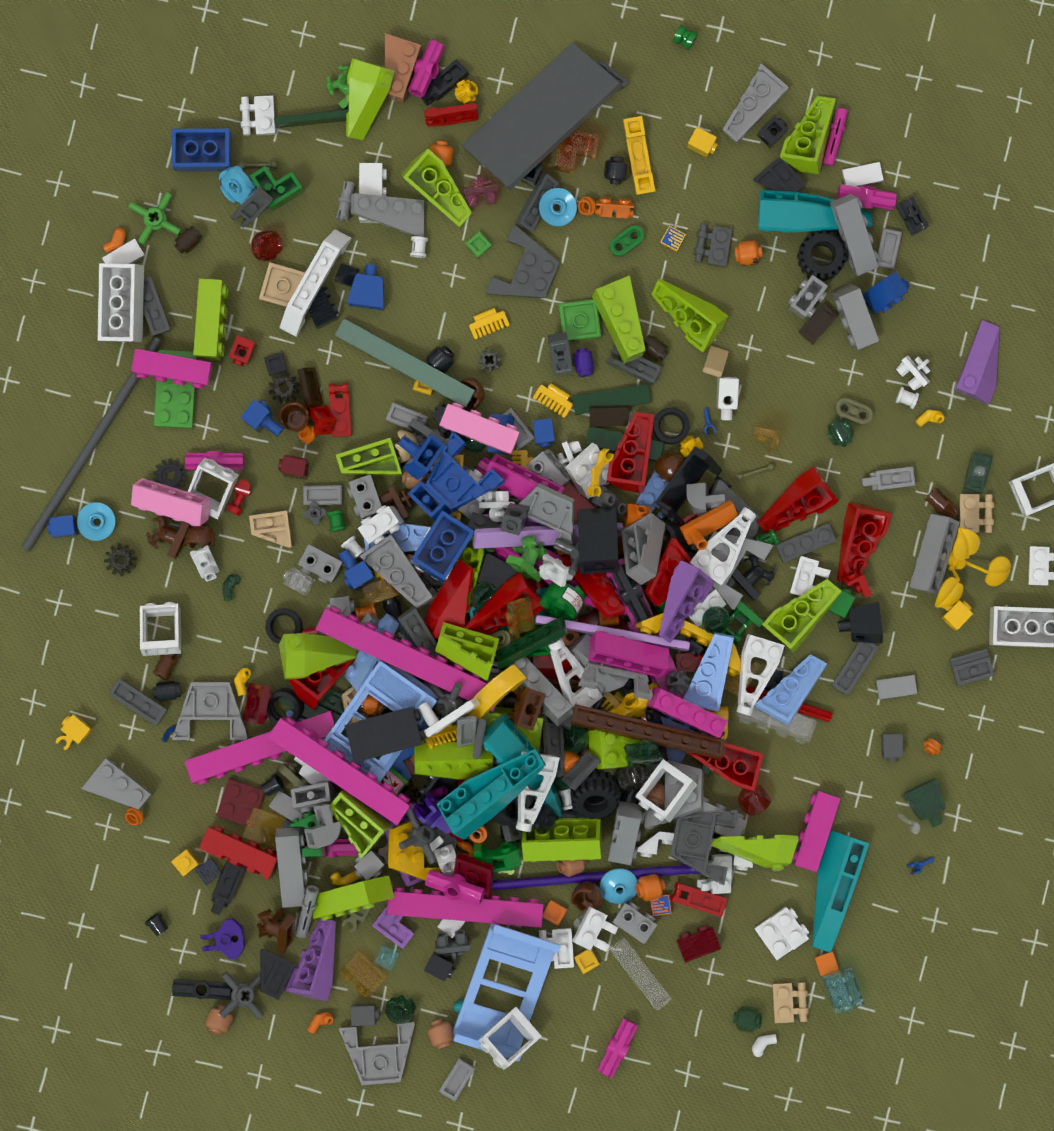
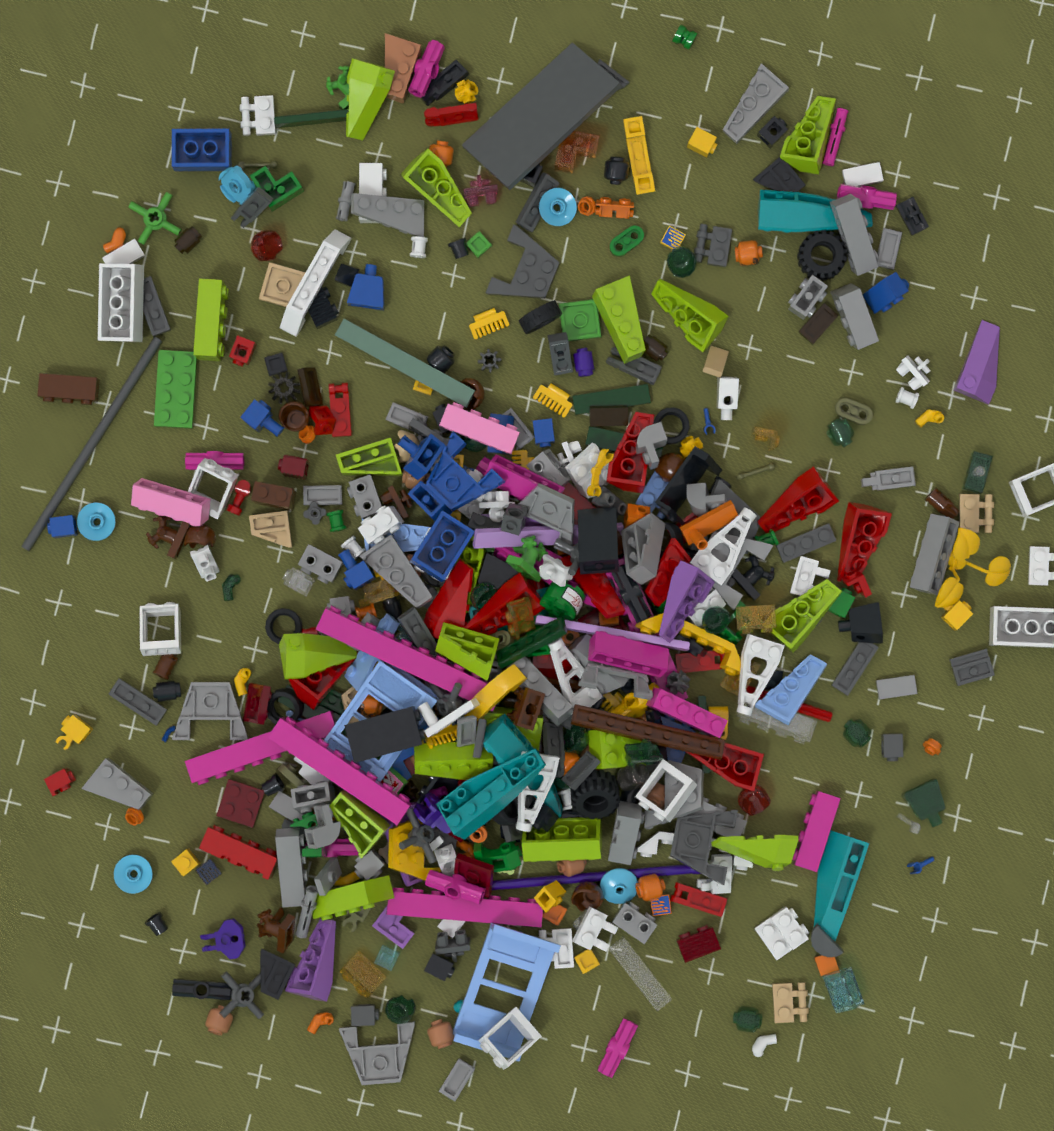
clear smoke gear [104,543,137,576] -> none
dark pink brick [131,349,213,389] -> none
black gear [153,459,187,489] -> none
black hinge [211,860,245,915] -> none
clear yellow piece [242,807,285,848] -> none
light blue wing [683,632,734,711] -> none
none -> reddish brown brick [37,373,100,405]
none -> red brick [44,768,76,796]
none -> medium azure dish [114,855,153,894]
none -> reddish brown brick [251,481,297,511]
none -> light grey plate [314,857,342,896]
none -> black piece [448,238,469,259]
none -> black tyre [518,300,562,334]
none -> yellow brick [534,880,567,913]
none -> light grey brick [636,422,667,470]
none -> clear green hair [667,246,696,278]
none -> clear yellow brick [736,604,777,634]
none -> dark grey tile [811,924,844,957]
none -> clear green head [843,719,872,748]

